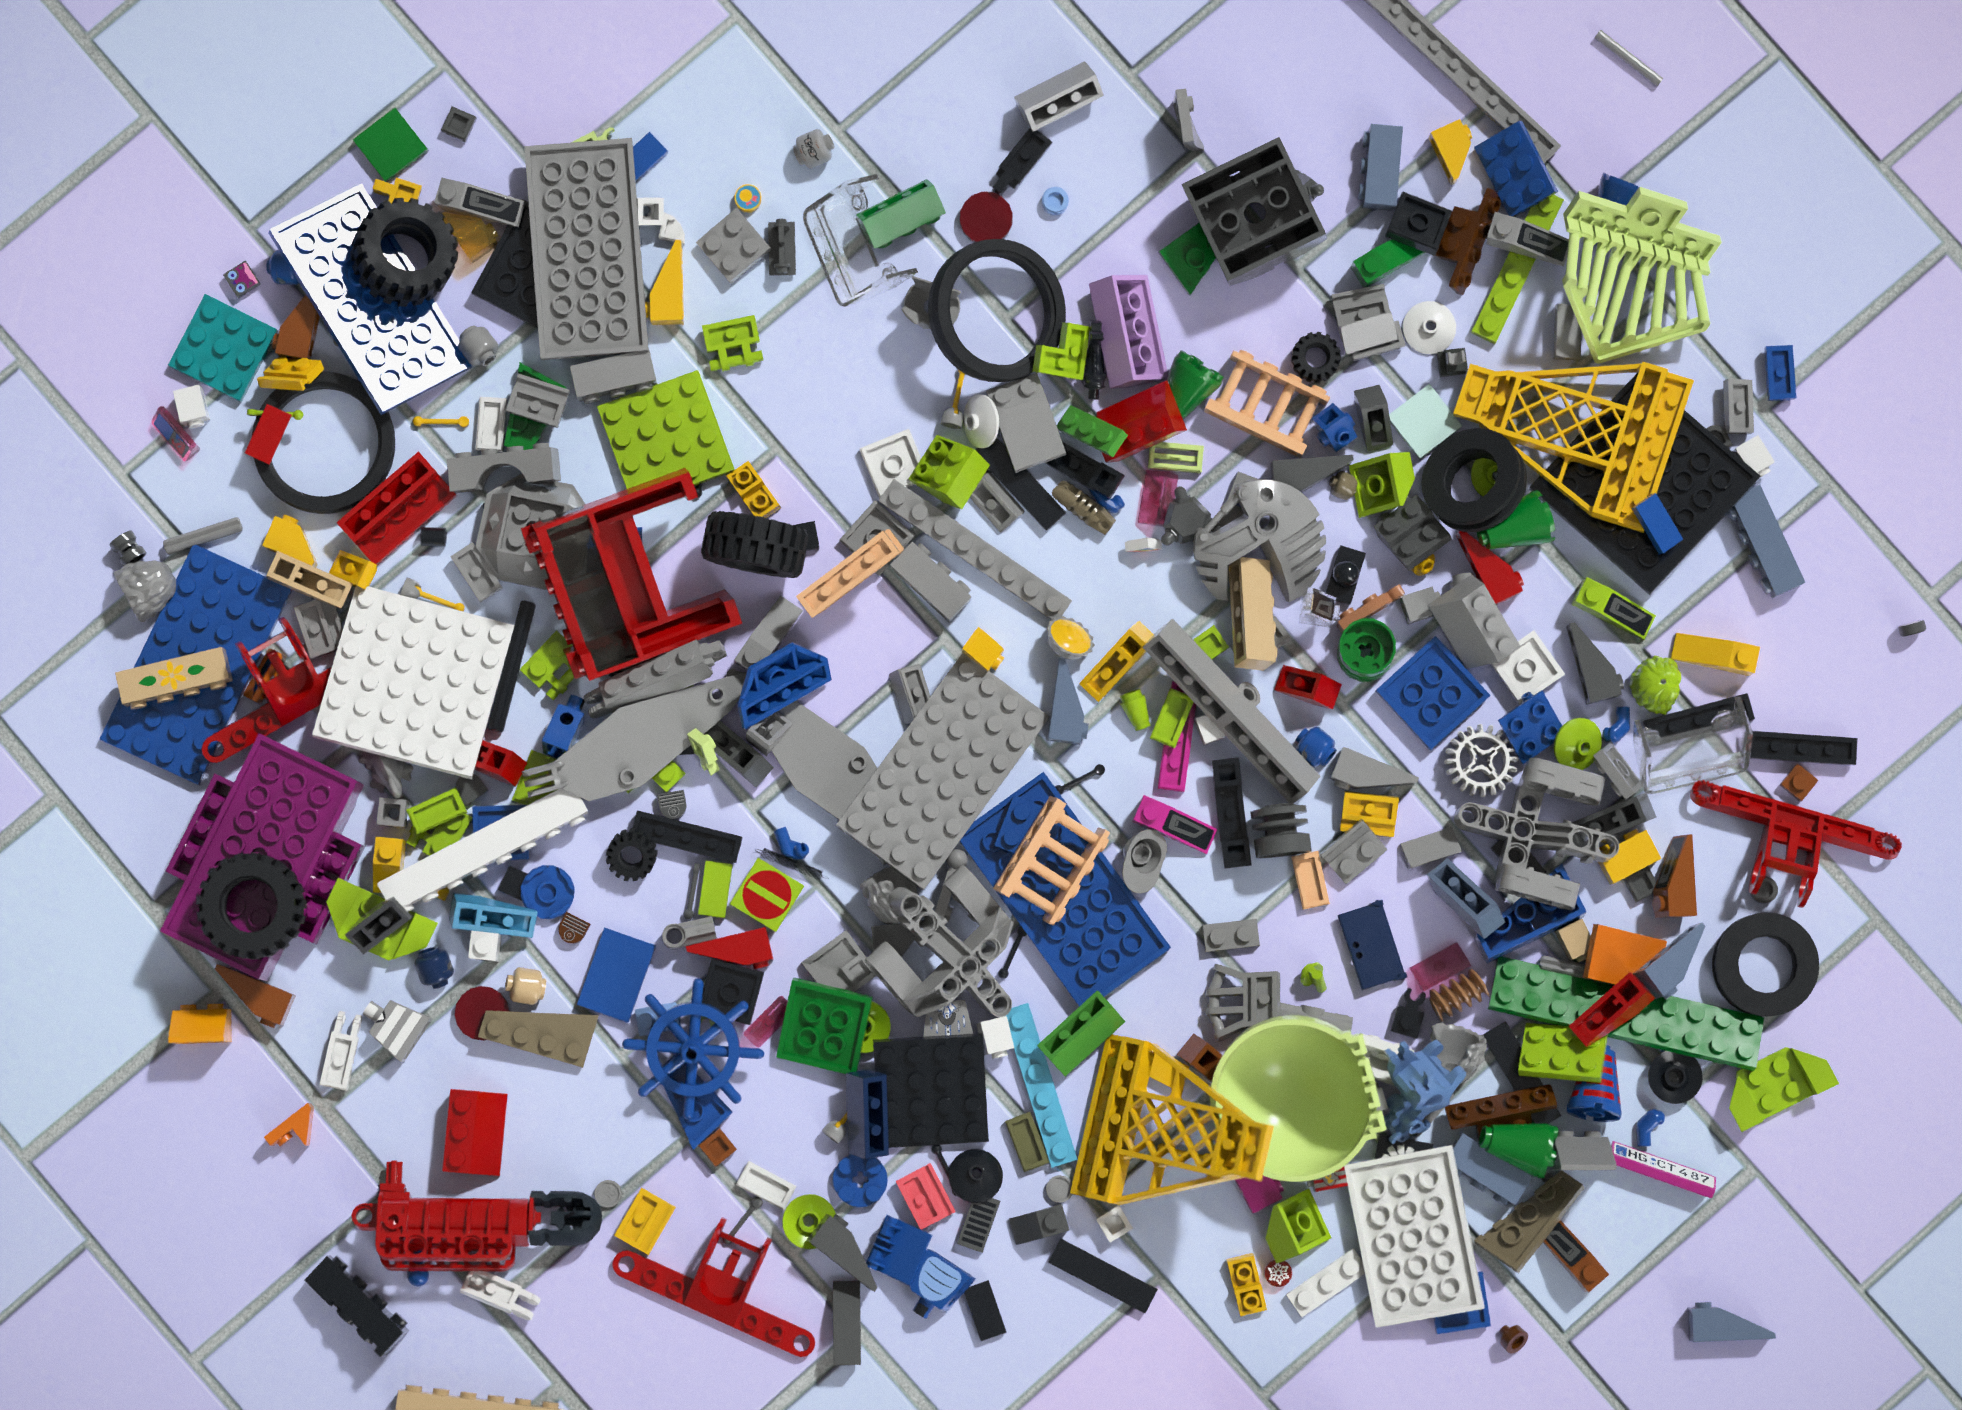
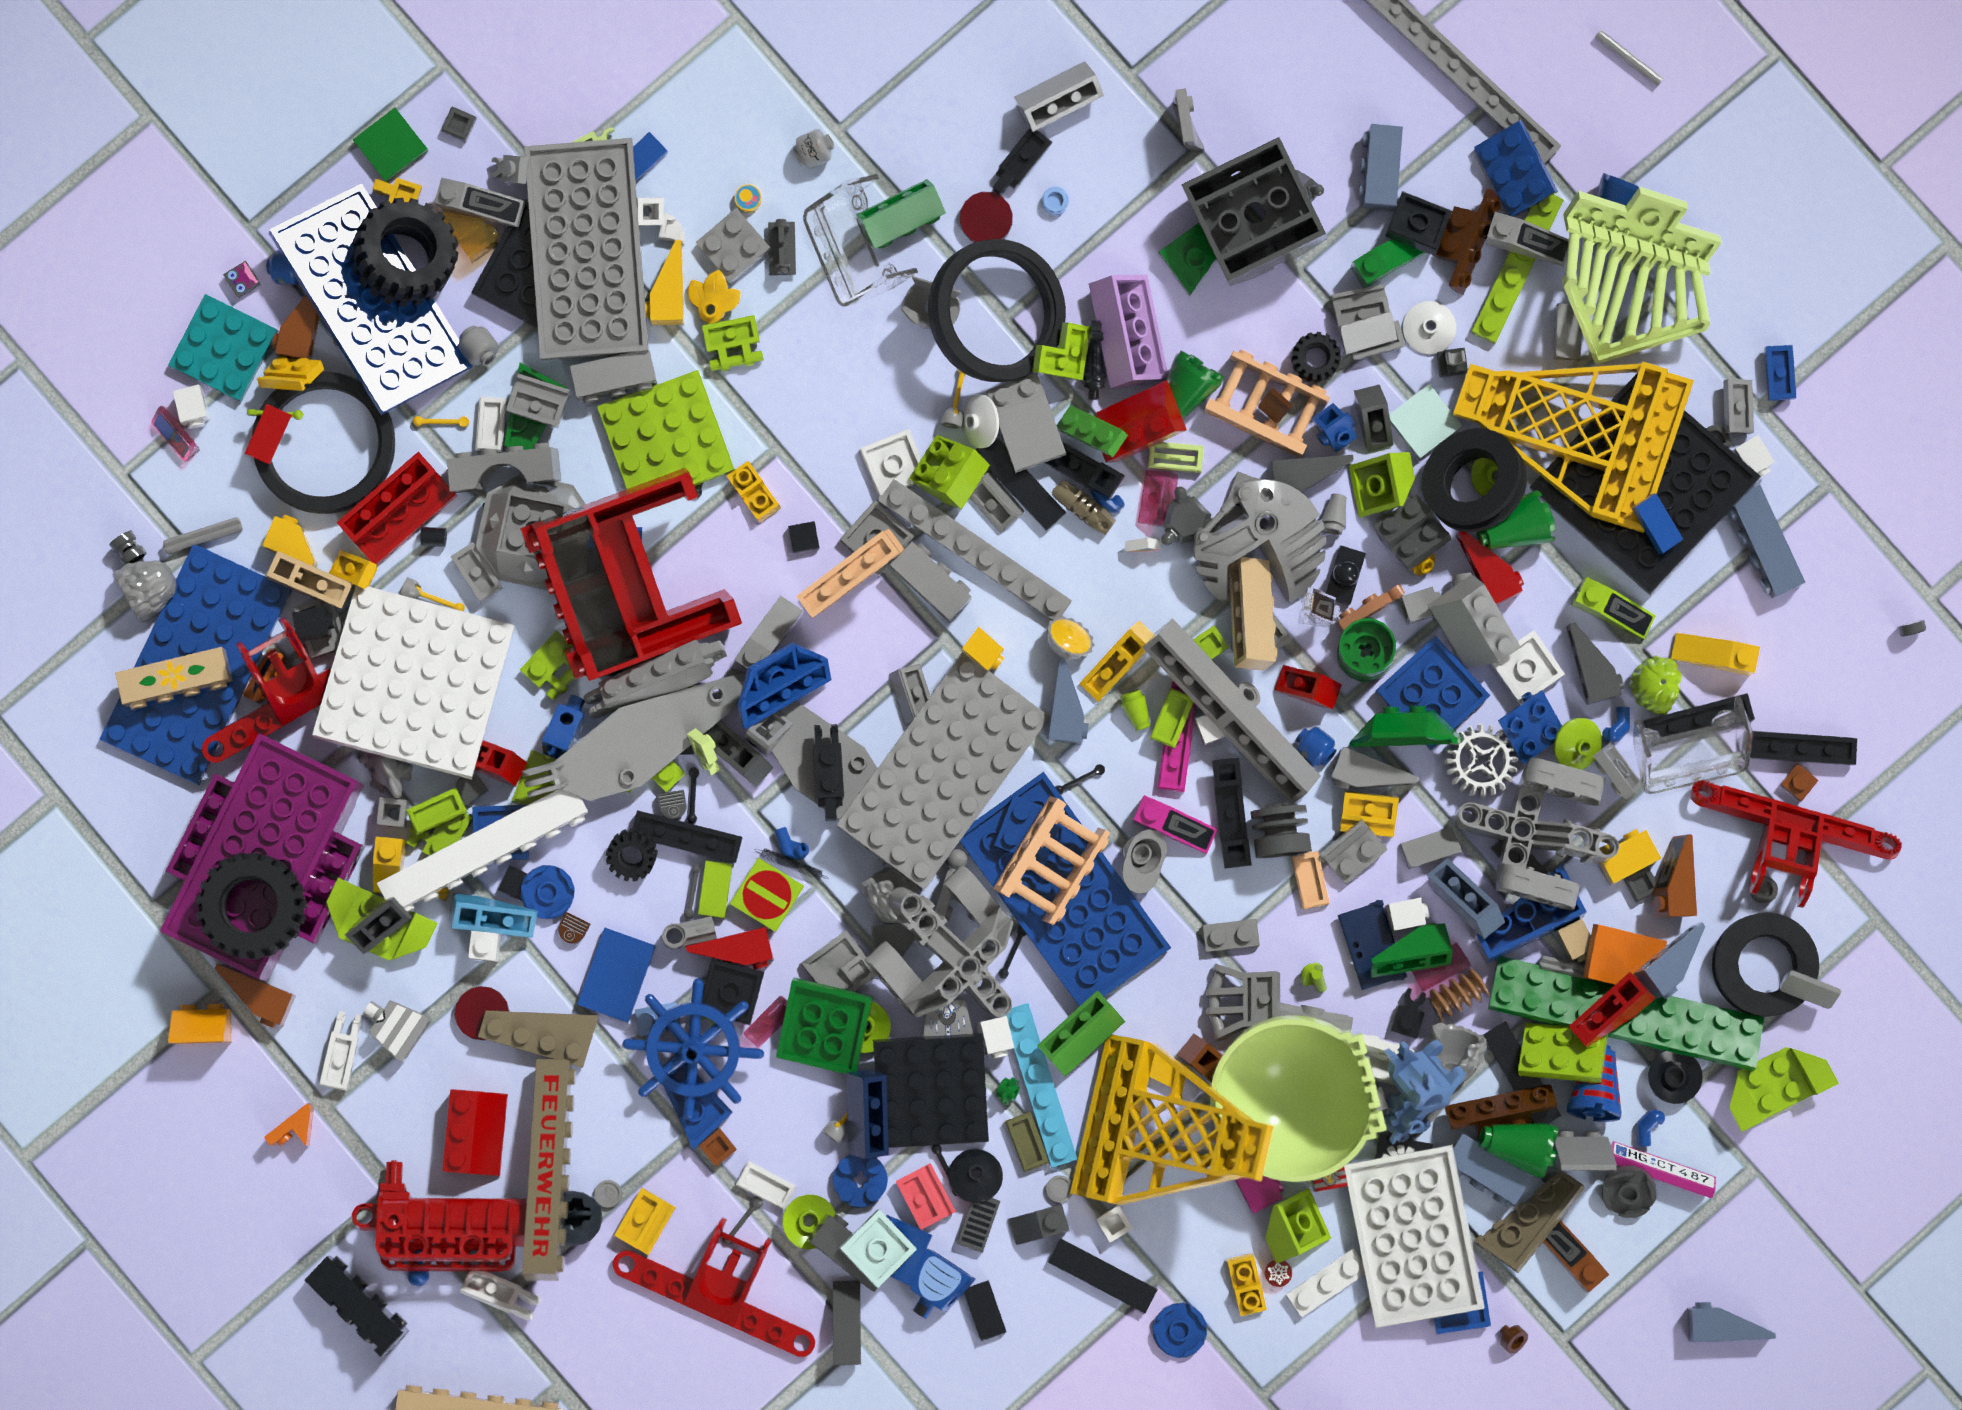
dark blue head [414,946,454,989] -> none
black axle [488,600,536,732] -> none
tan head [505,967,546,1005] -> none
black tyre [701,511,809,578] -> none
dark tan piece [1329,471,1357,500] -> none
yellow slope [1428,119,1472,185] -> none
dark grey slope [1572,792,1657,847] -> none
none -> black brick [292,607,335,642]
none -> light grey plate [490,155,528,184]
none -> dark tan brick [522,1059,576,1281]
none -> black hinge [687,767,700,824]
none -> yellow plate [688,270,741,324]
none -> black hinge [813,724,844,821]
none -> light aqua tile [839,1209,917,1288]
none -> green plate [996,1077,1020,1105]
none -> blue tile [1152,1303,1207,1358]
none -> reddish brown slope [1258,388,1292,423]
none -> light grey cone [1321,493,1347,535]
none -> green wedge [1349,705,1462,747]
none -> green slope [1370,923,1453,978]
none -> white brick [1386,898,1429,932]
none -> dark grey tile [1602,1166,1656,1218]
none -> light grey slope [1780,970,1842,1009]

